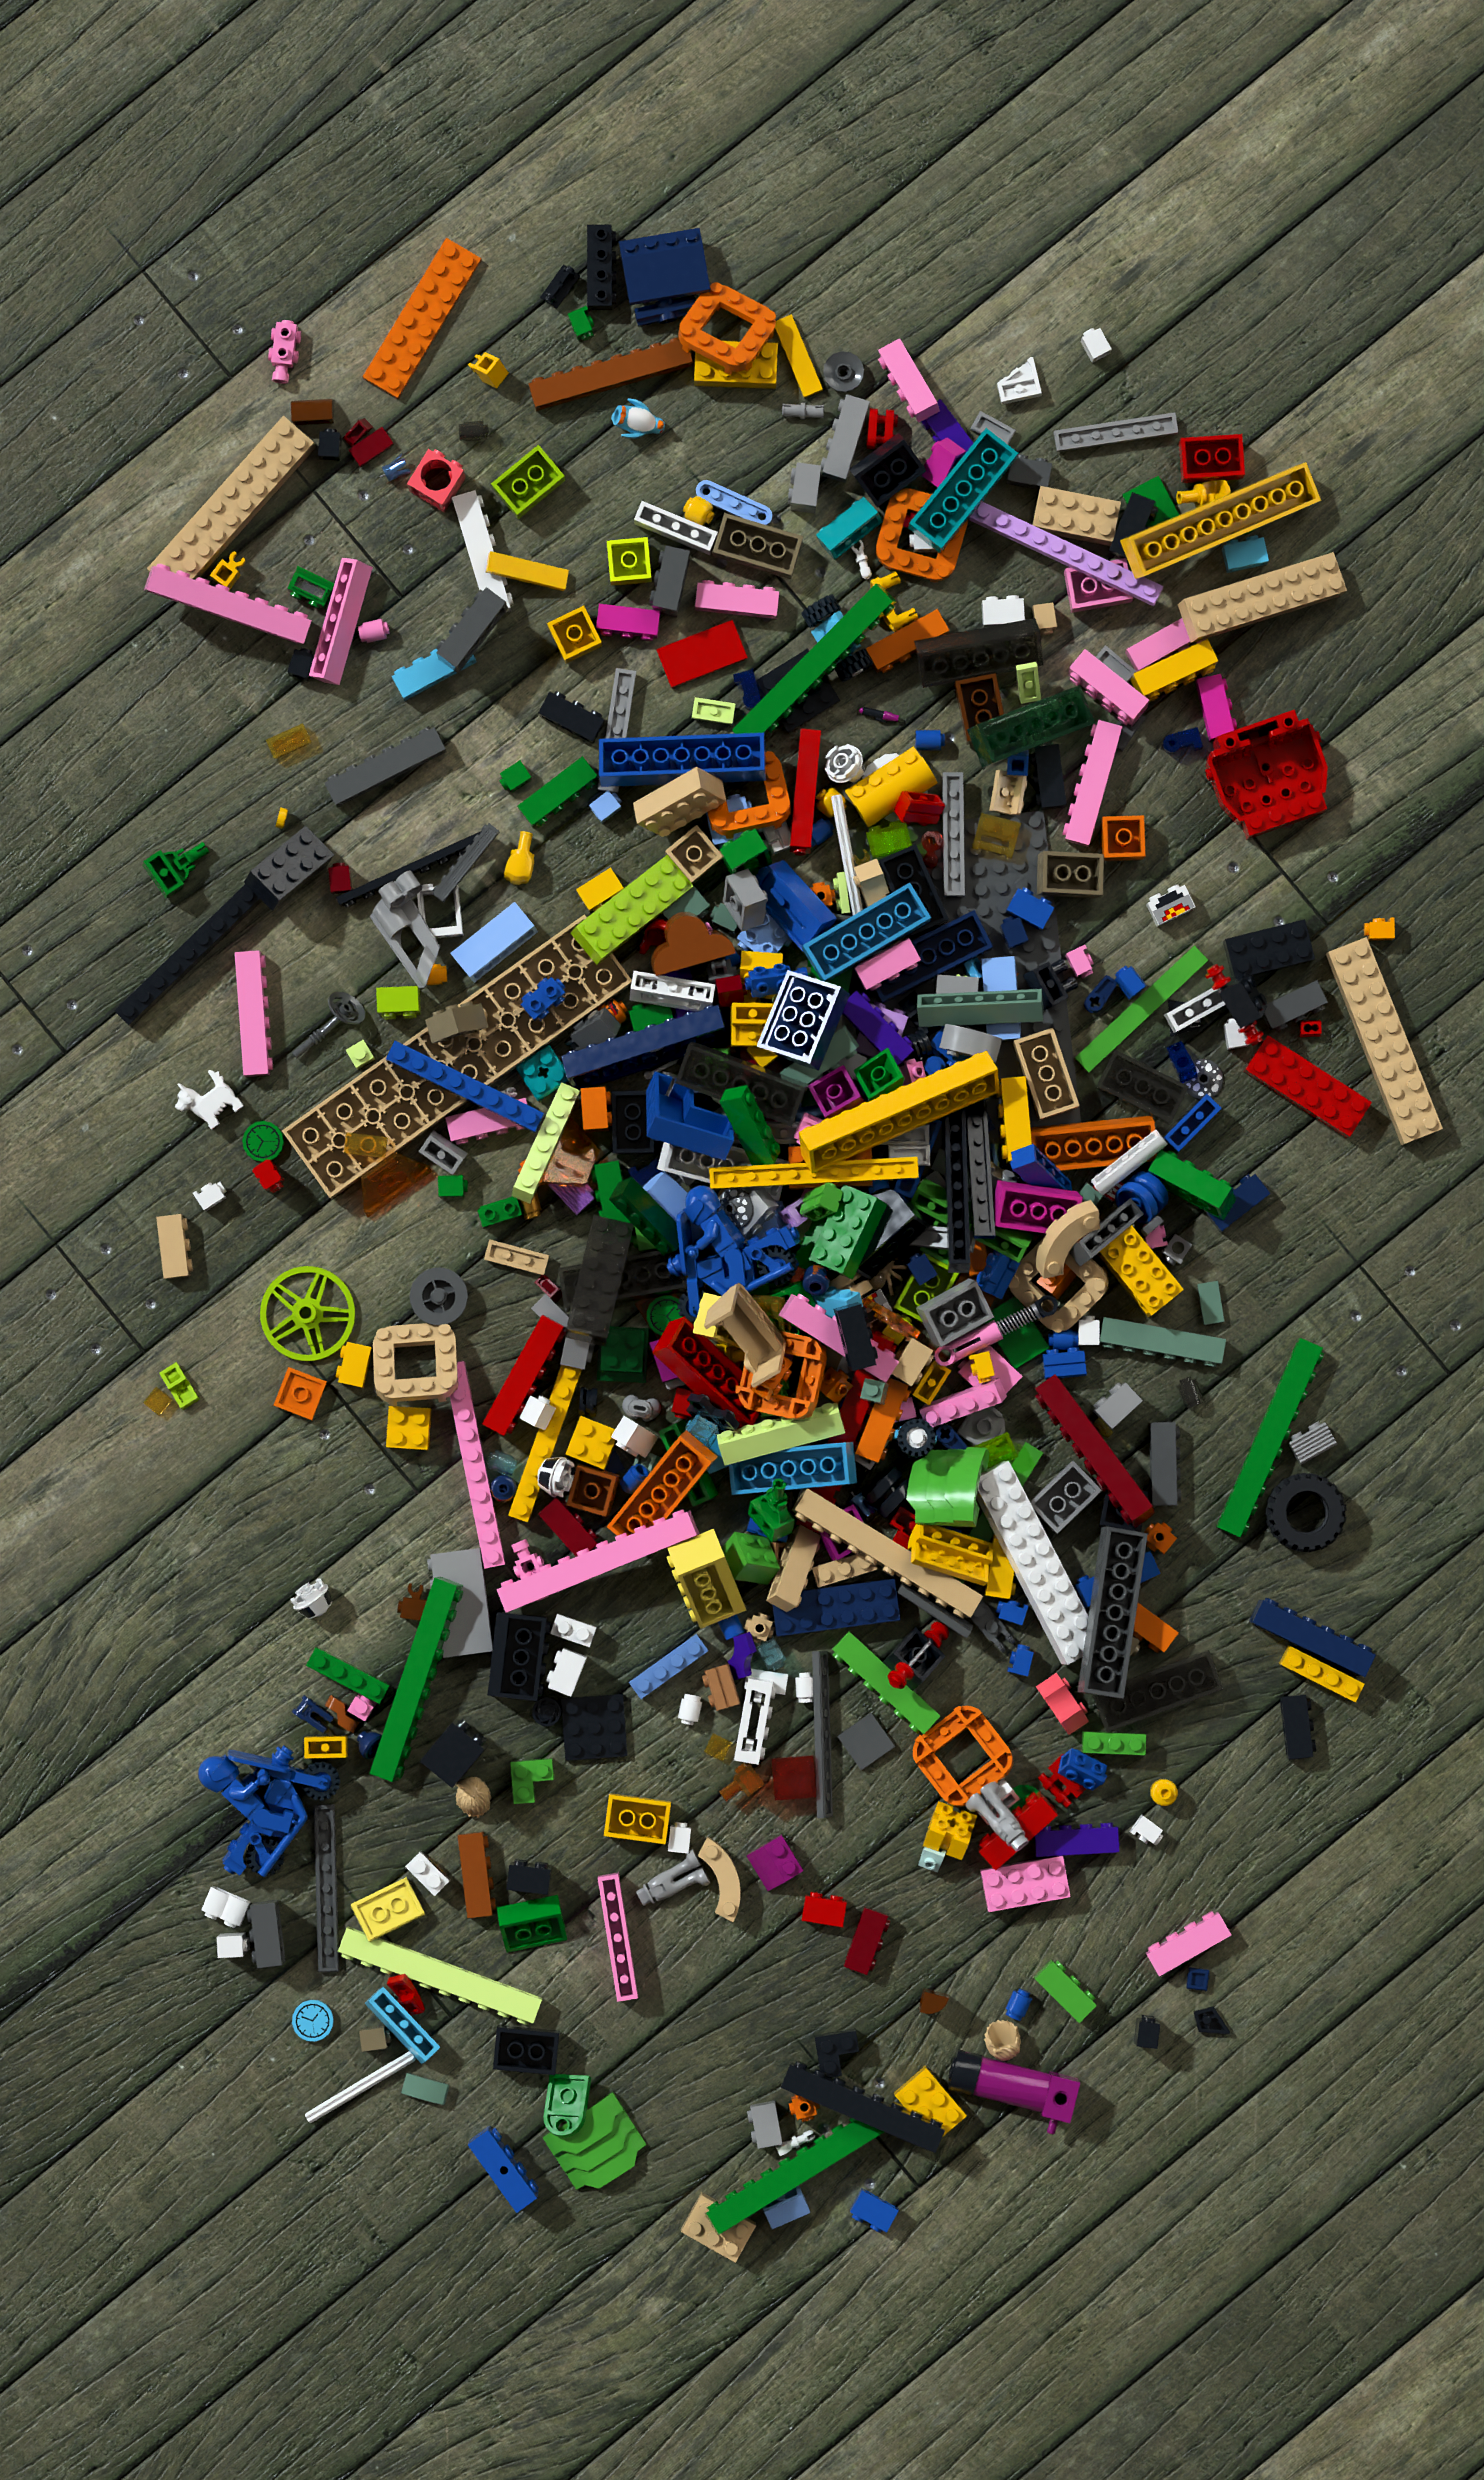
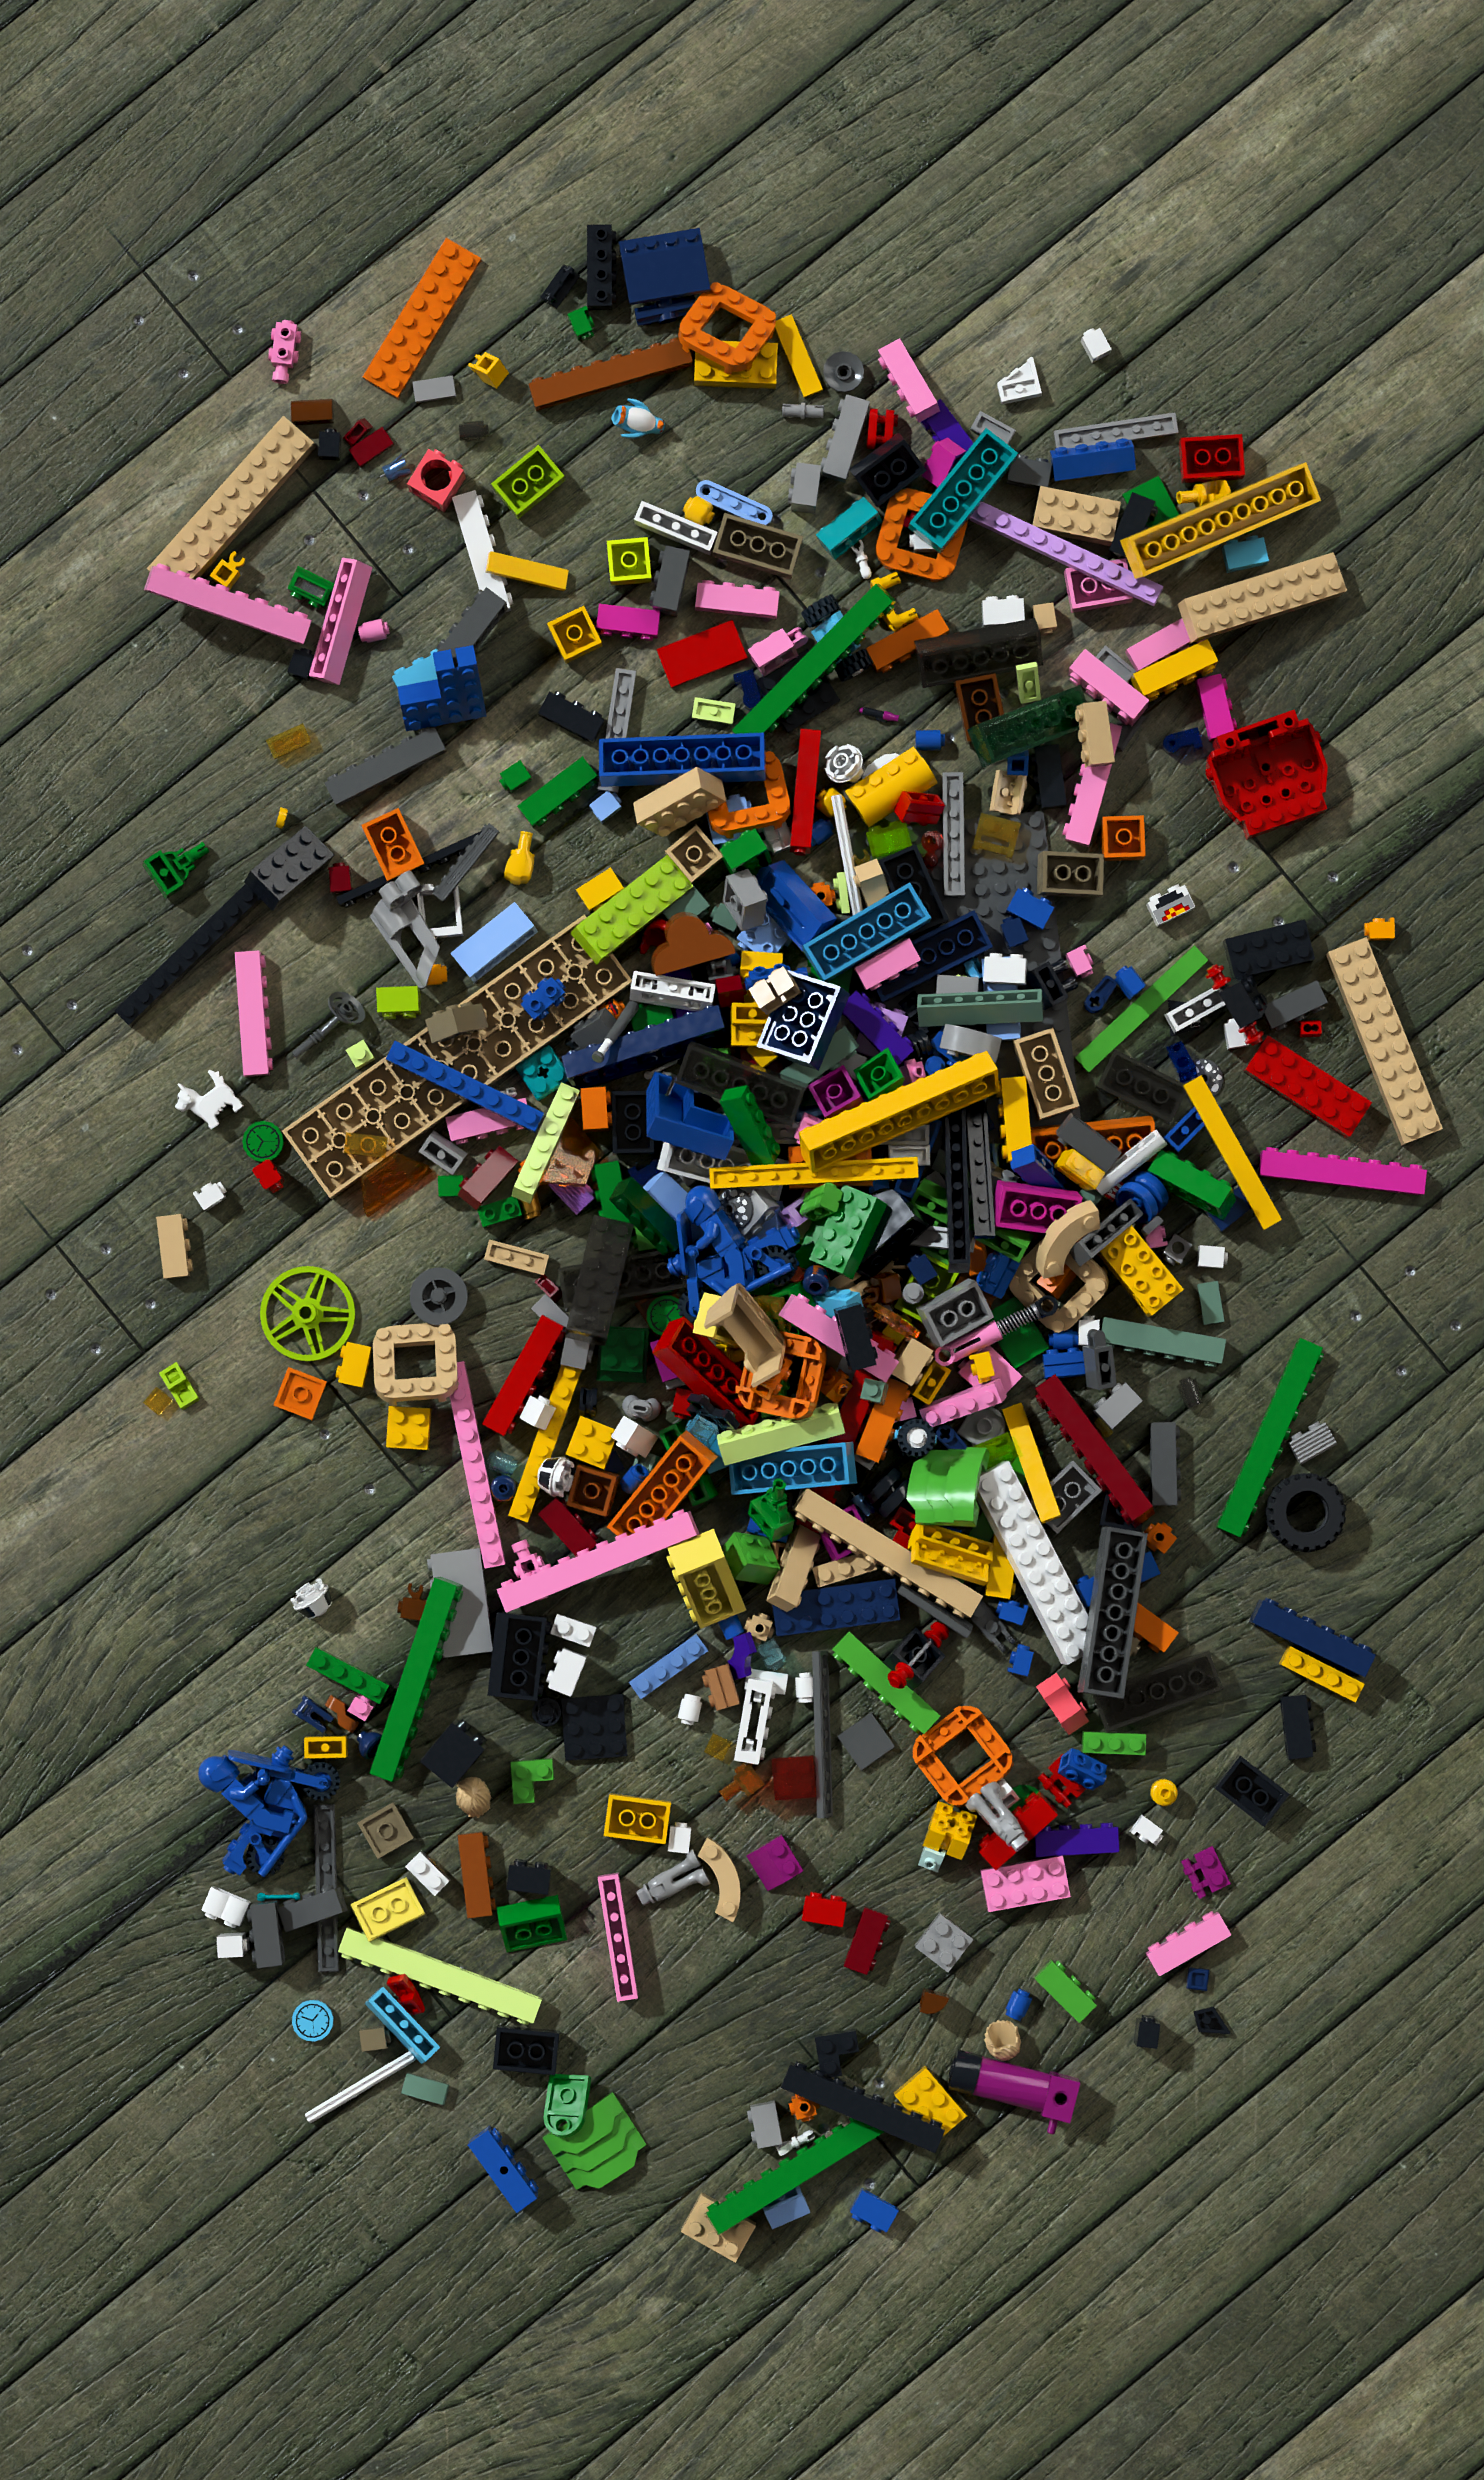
none -> teal hinge [257,1893,301,1901]
none -> dark grey brick [278,1885,348,1932]
none -> dark tan plate [357,1802,414,1859]
none -> orange slope [361,808,425,881]
none -> blue piece [397,645,487,731]
none -> light grey tile [412,376,456,403]
none -> brick [458,1145,518,1211]
none -> dark grey piece [592,1001,639,1063]
none -> bright pink brick [748,627,808,677]
none -> piece [749,966,801,1015]
none -> reddish brown brick [863,1272,902,1305]
none -> light grey brick [902,1283,924,1304]
none -> light grey brick [914,1912,973,1972]
none -> white brick [983,953,1027,985]
none -> yellow tile [1002,1402,1062,1524]
none -> blue brick [1050,438,1136,481]
none -> yellow brick [1054,1149,1105,1191]
none -> dark grey brick [1056,1112,1122,1172]
none -> tan brick [1075,701,1115,768]
none -> dark grey brick [1082,1329,1117,1390]
none -> magenta plate [1181,1846,1231,1899]
none -> yellow tile [1182,1075,1282,1230]
none -> white brick [1197,1245,1228,1269]
none -> black brick [1213,1755,1290,1827]
none -> dark pink brick [1258,1147,1427,1196]

